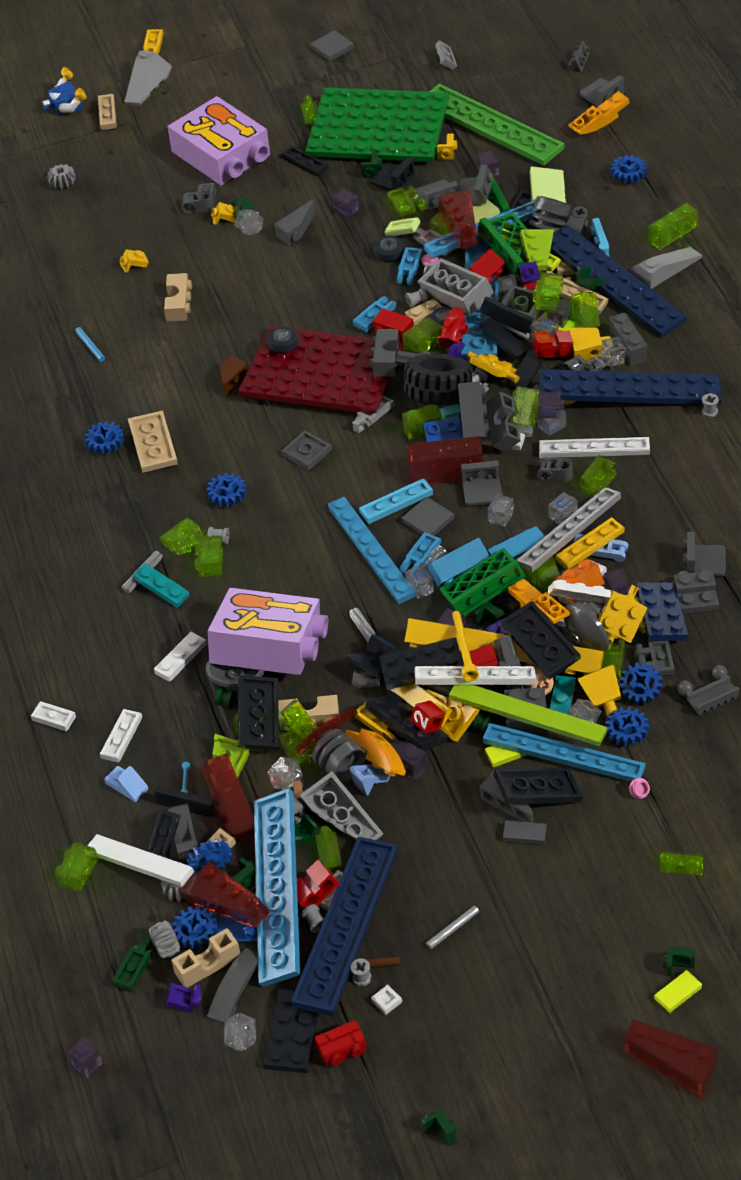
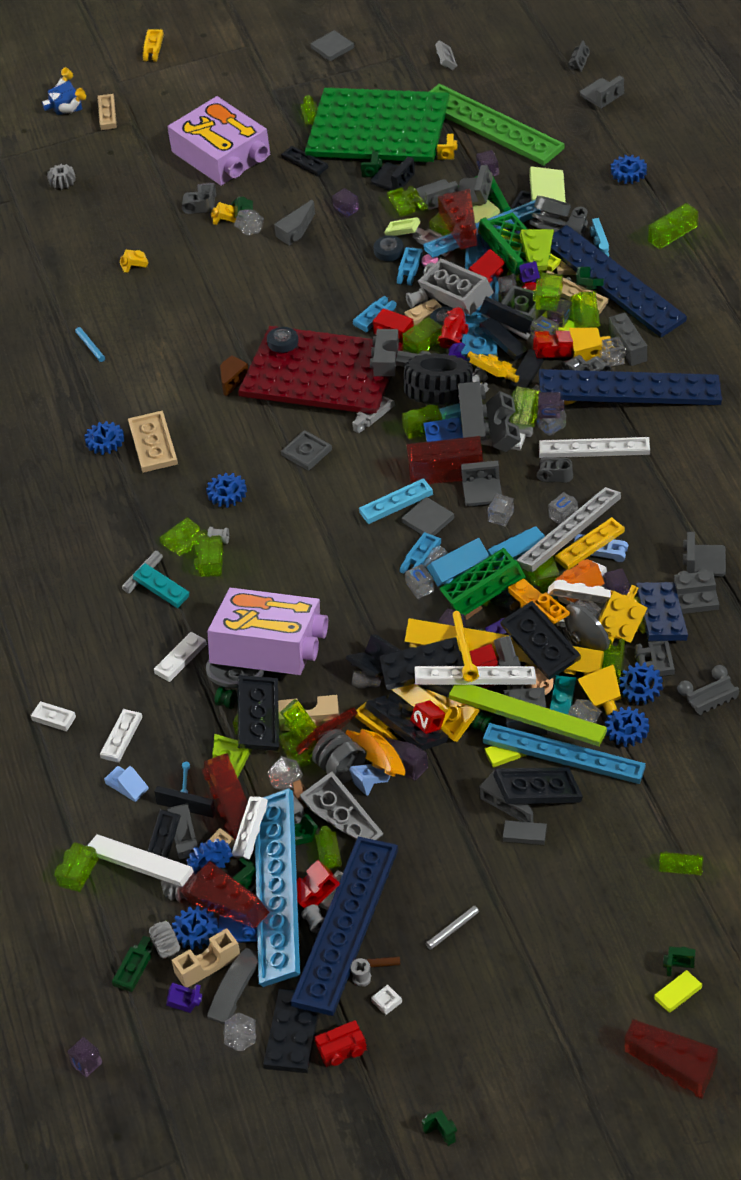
light grey wedge [125,50,172,106] -> none
tan arch [164,273,192,322] -> none
dark azure plate [328,497,416,604] -> none
light grey axle [349,608,376,642] -> none
dark green bracket [474,602,505,626] -> none
light orange slope [569,91,630,135] -> none
clear neon green hinge [580,455,616,496] -> none
light grey wedge [628,247,702,289] -> none
bright pink plate [629,778,650,799] -> none
light grey bush [702,393,719,418] -> none
none -> white plate [232,797,268,859]

